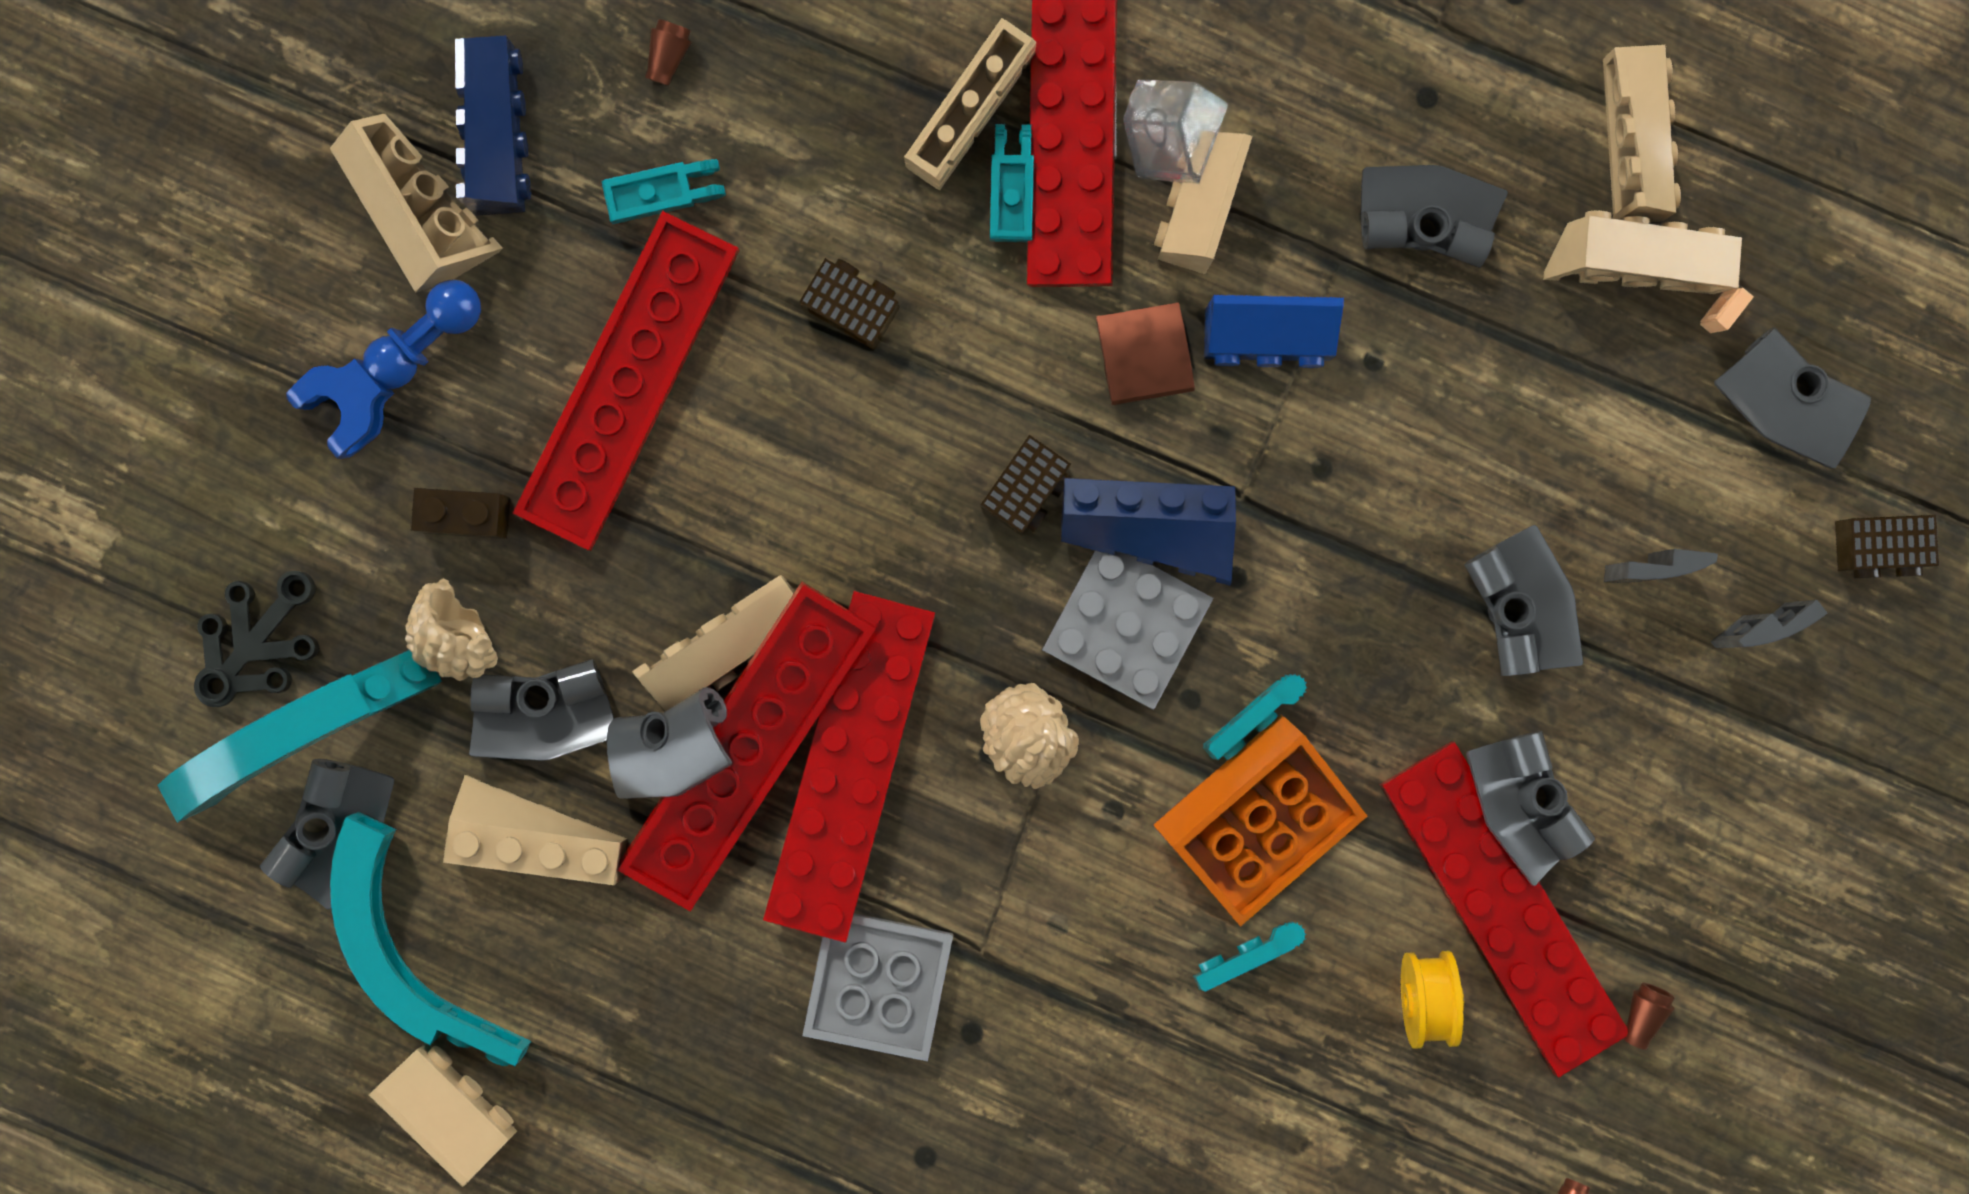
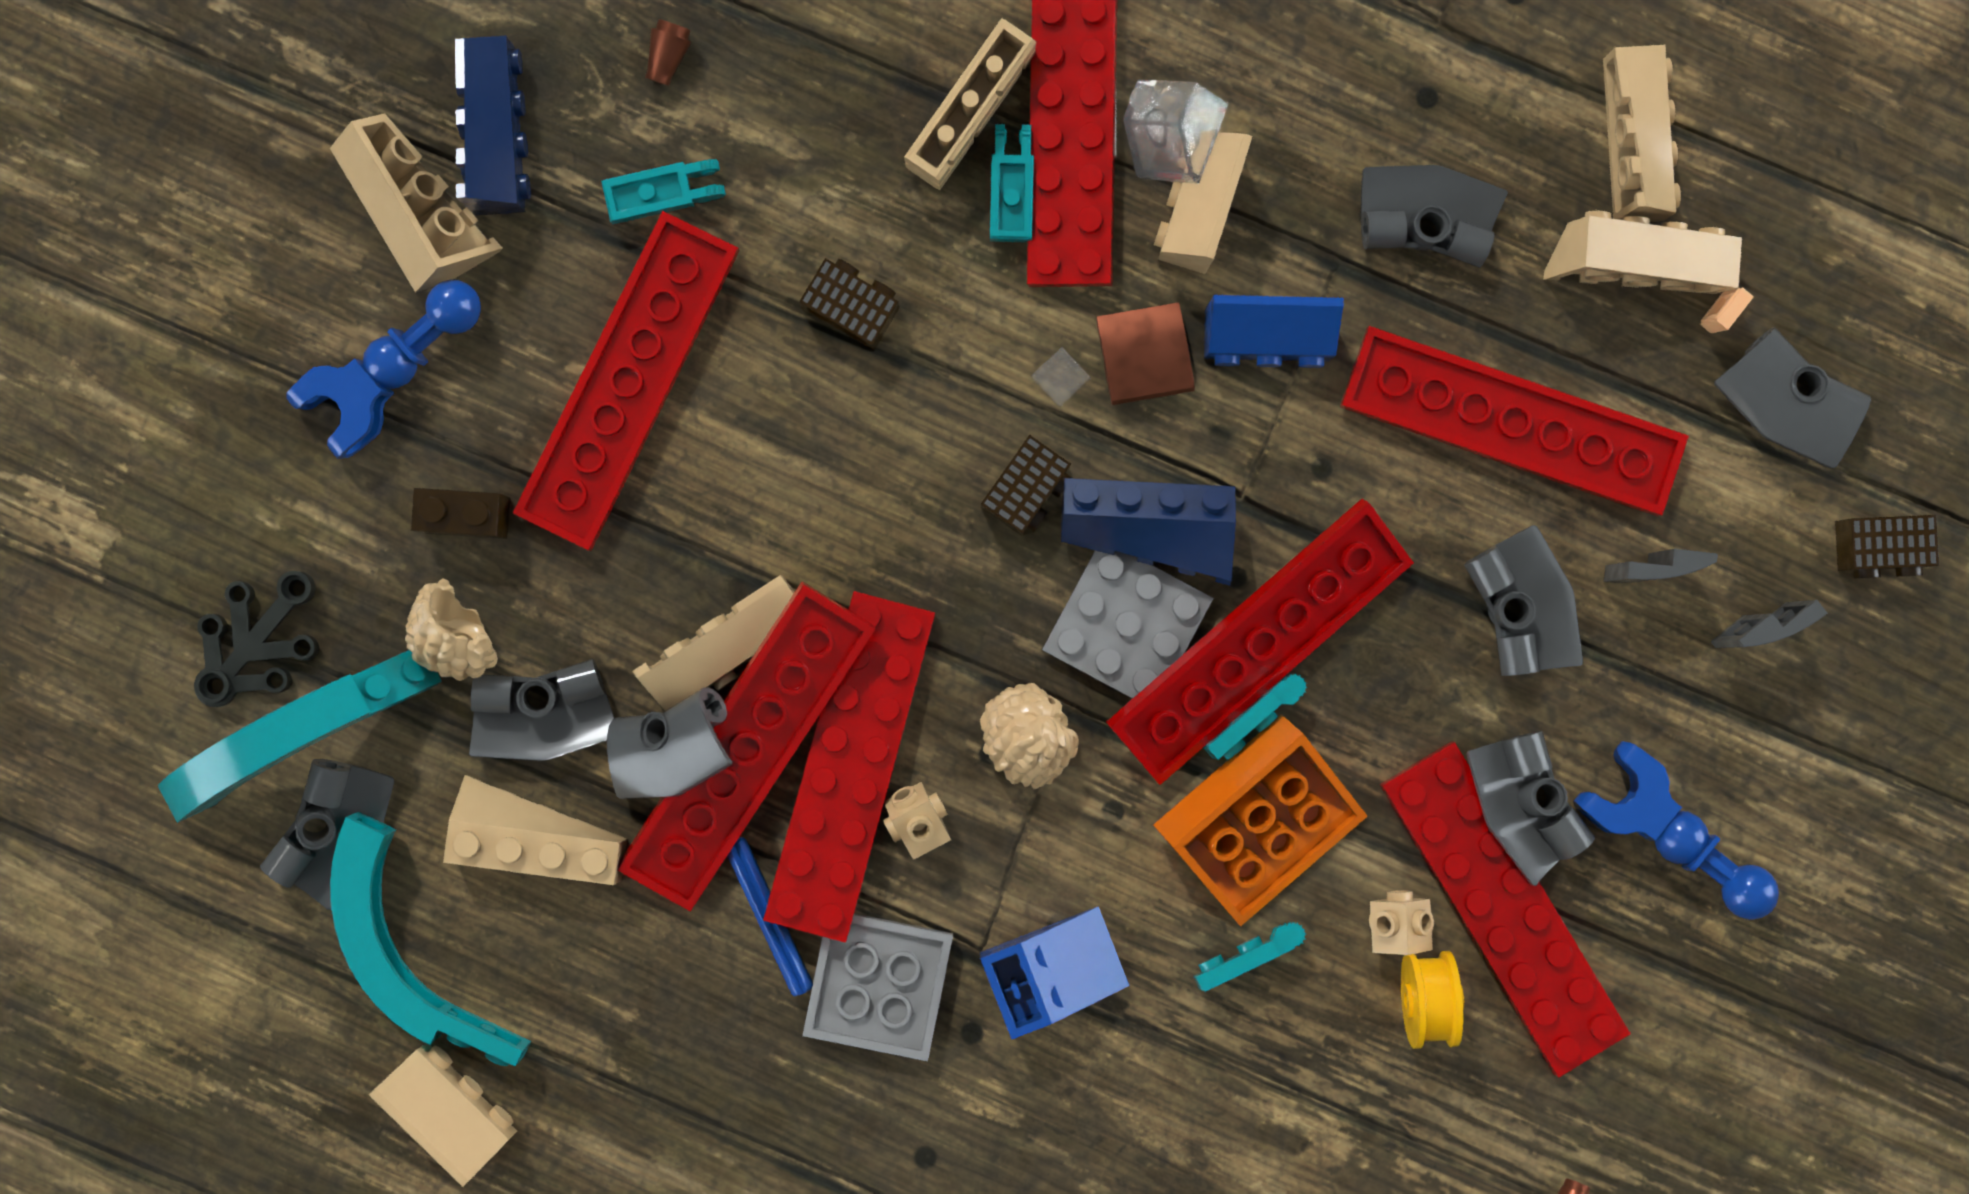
copper cone [1623,982,1675,1050] -> none
none -> blue axle [727,837,813,997]
none -> tan brick [883,782,951,860]
none -> slope [980,906,1129,1039]
none -> clear tile [1031,347,1091,408]
none -> red plate [1106,499,1414,785]
none -> red plate [1340,326,1689,517]
none -> tan brick [1369,890,1434,955]
none -> blue piece [1573,741,1779,920]

